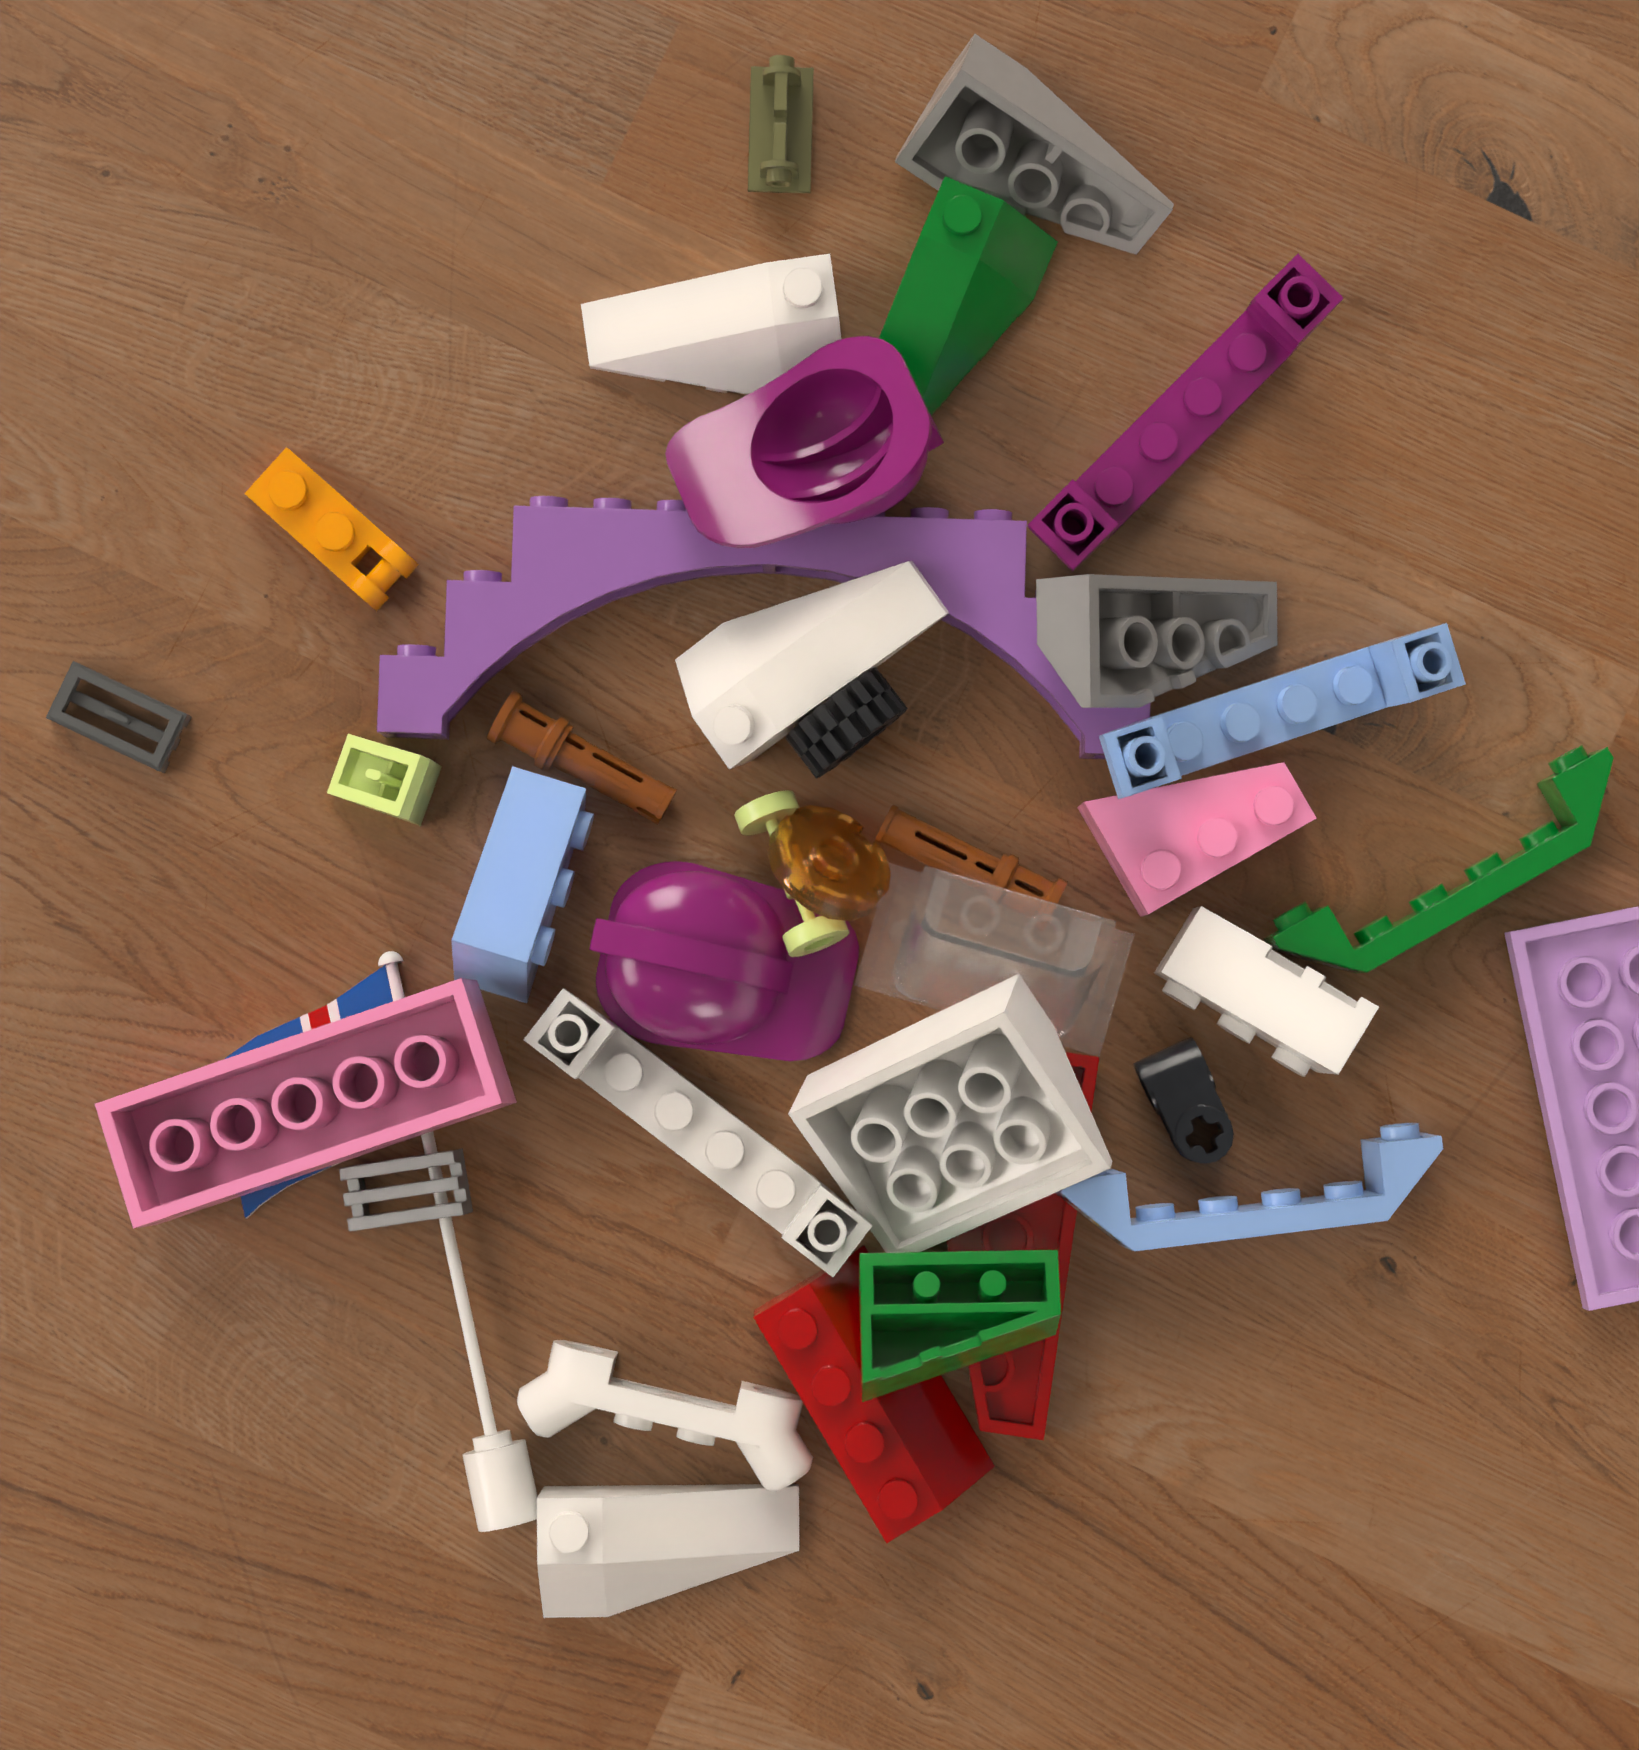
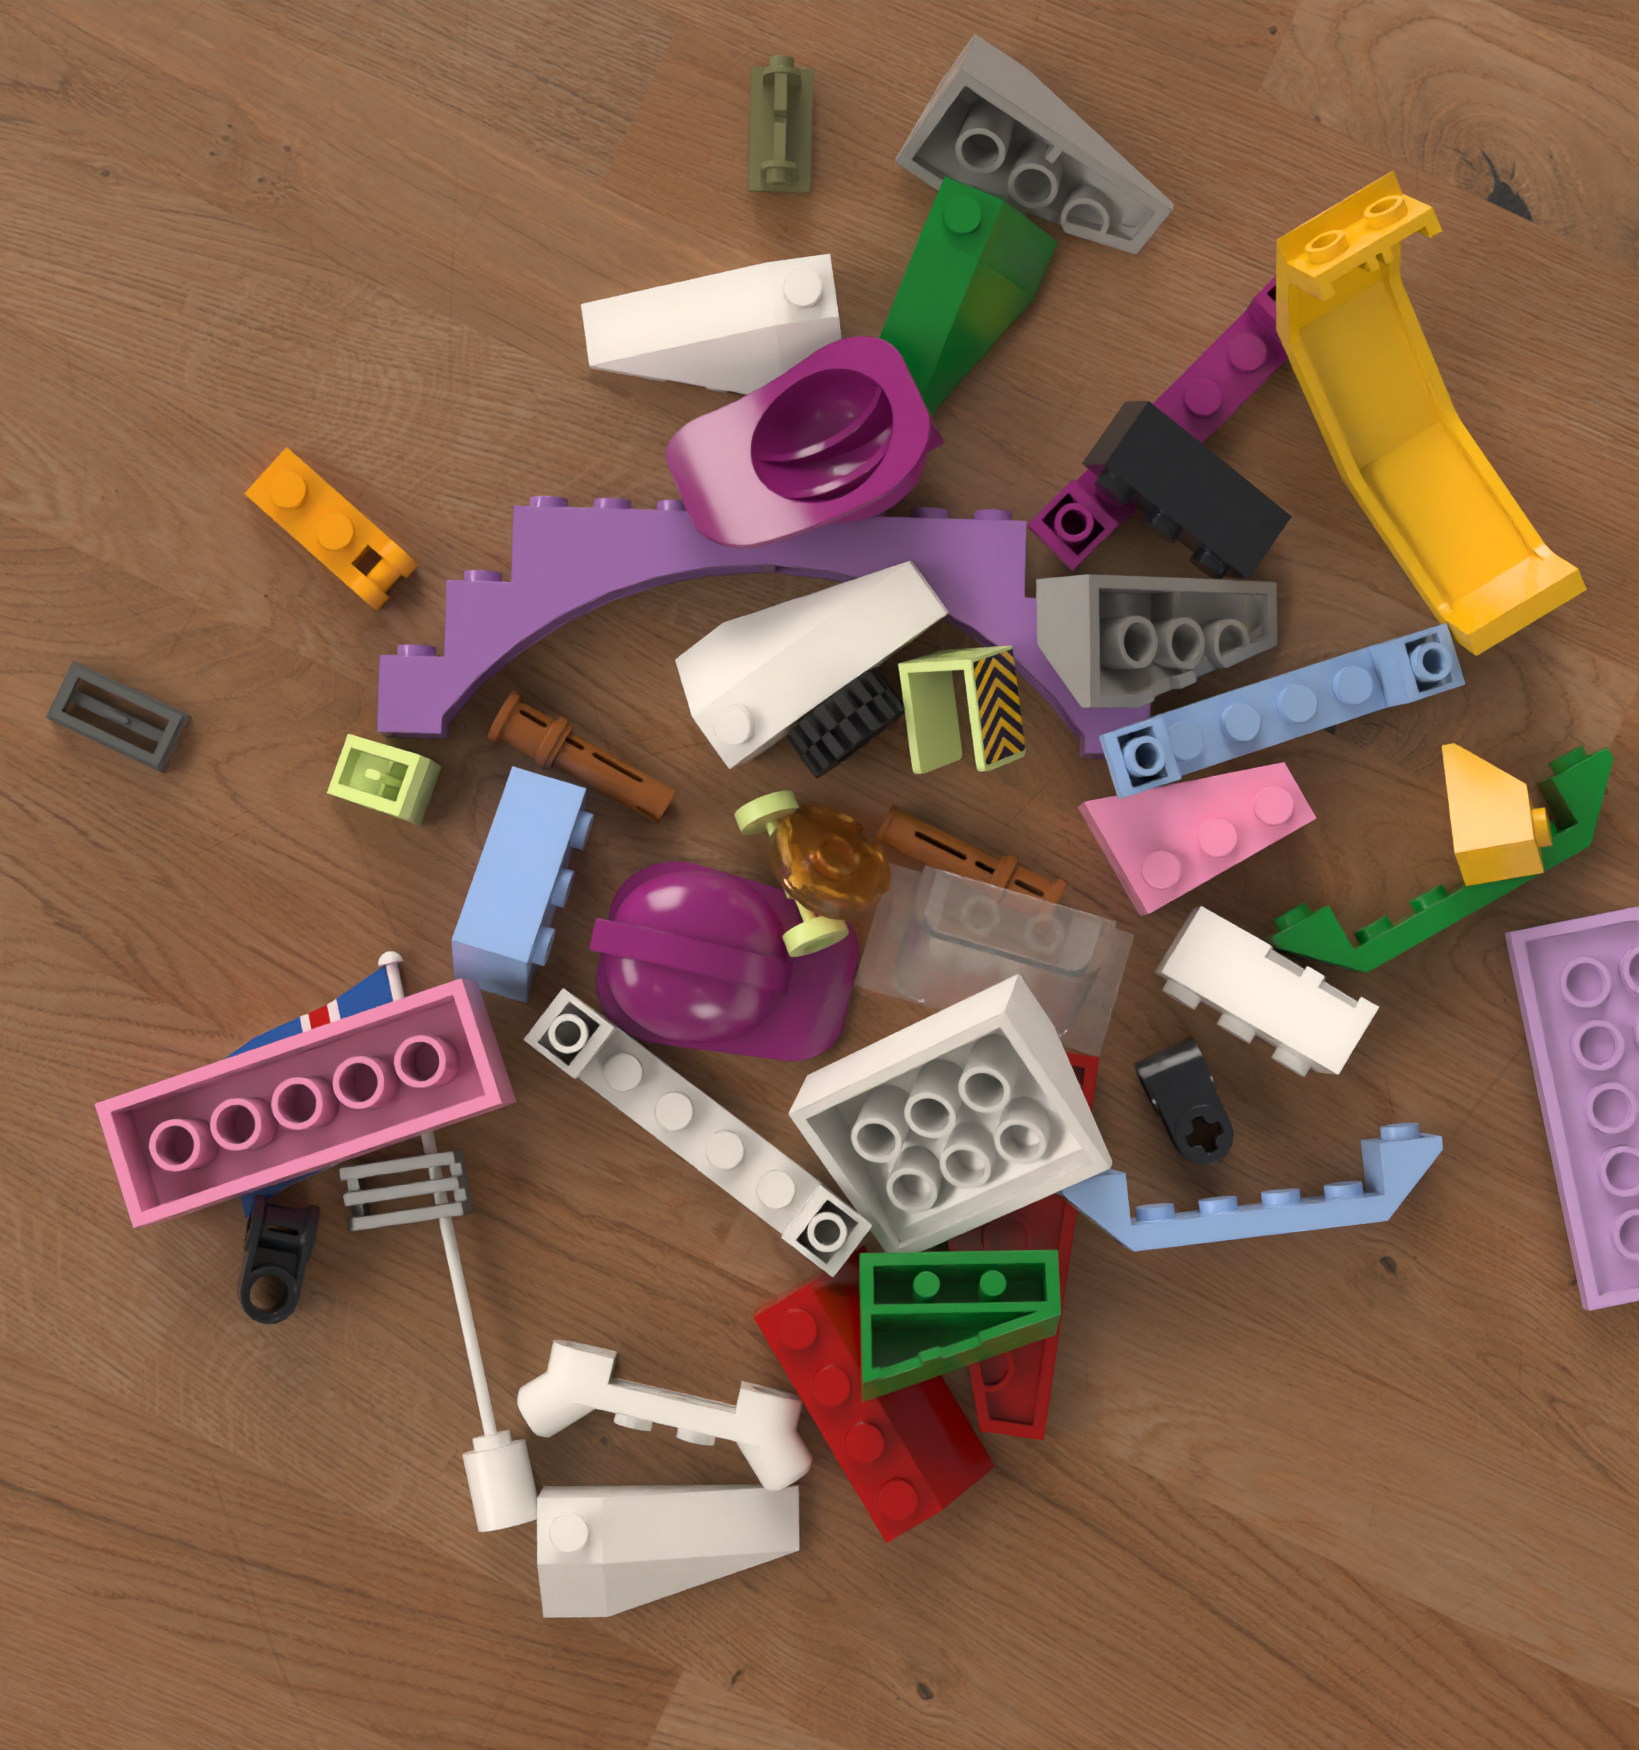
none -> black piece [237,1194,320,1324]
none -> yellowish green piece [898,645,1026,774]
none -> black brick [1082,401,1292,580]
none -> yellow panel [1276,170,1587,656]
none -> yellow slope [1442,743,1552,886]

